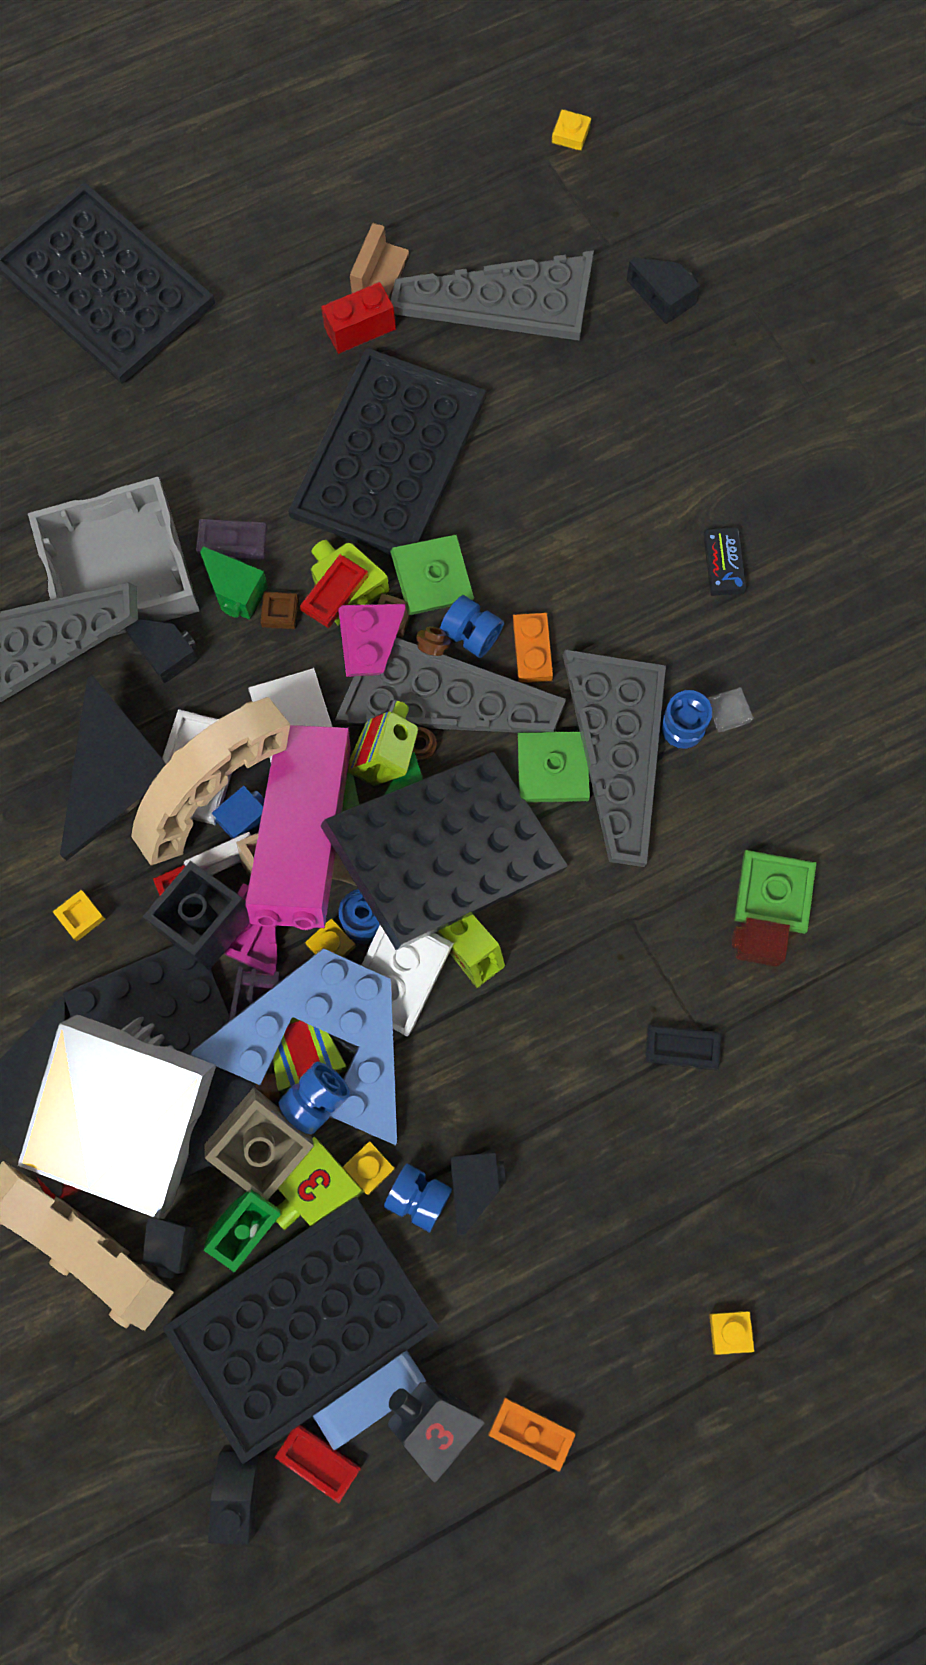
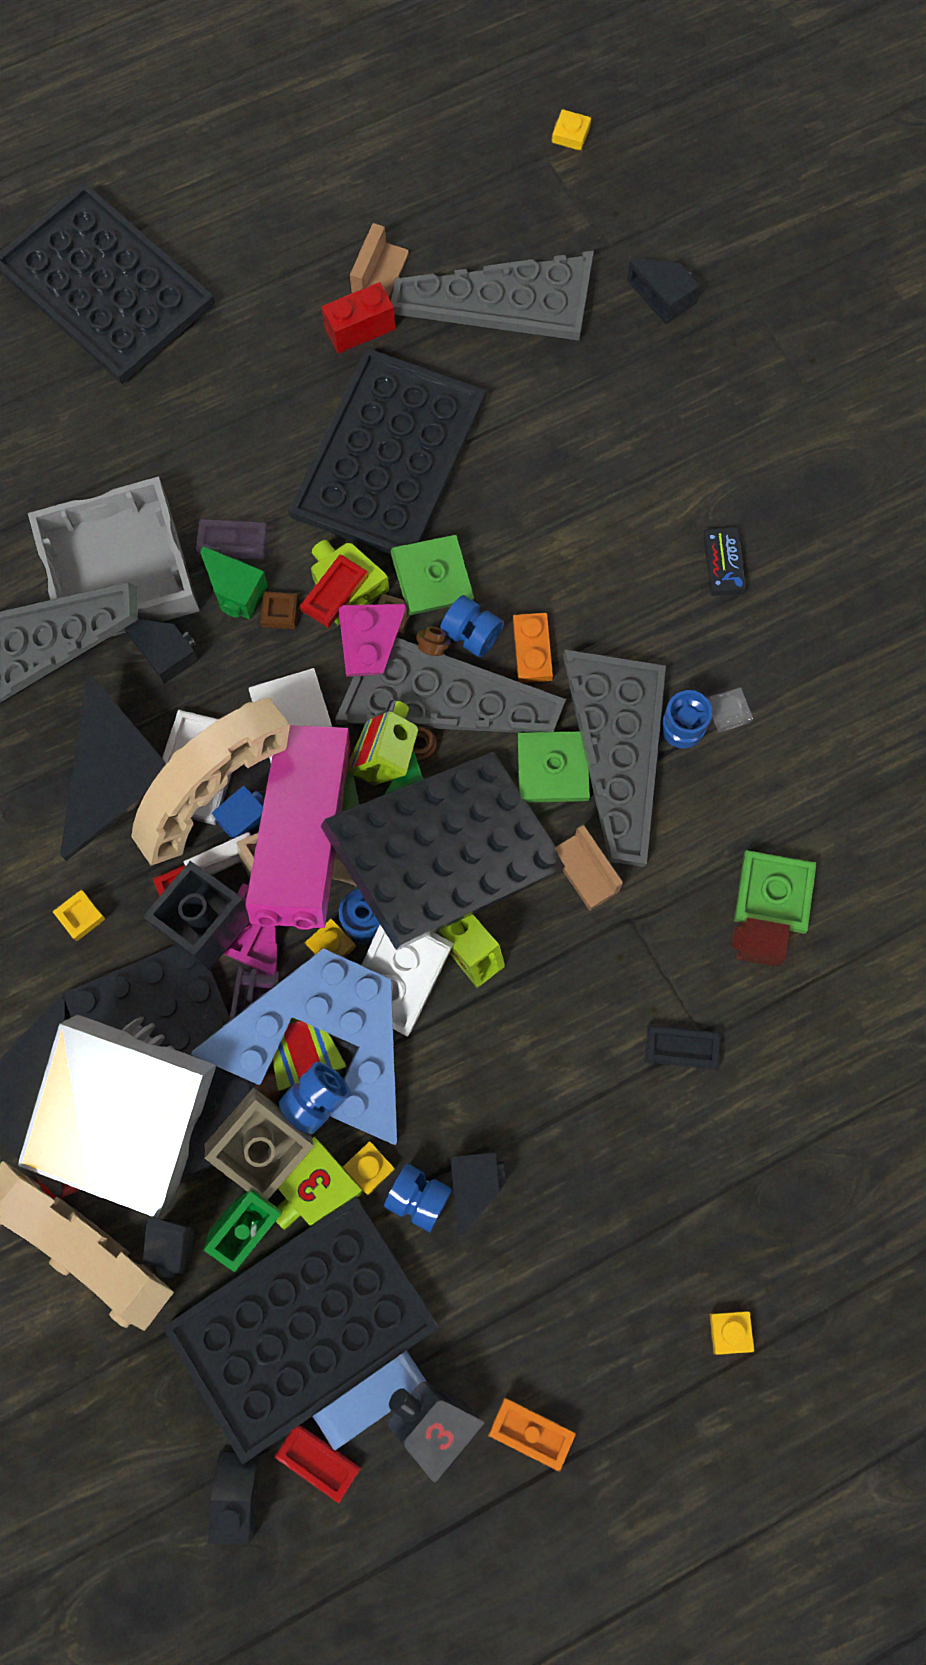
none -> medium nougat panel [555,825,623,911]

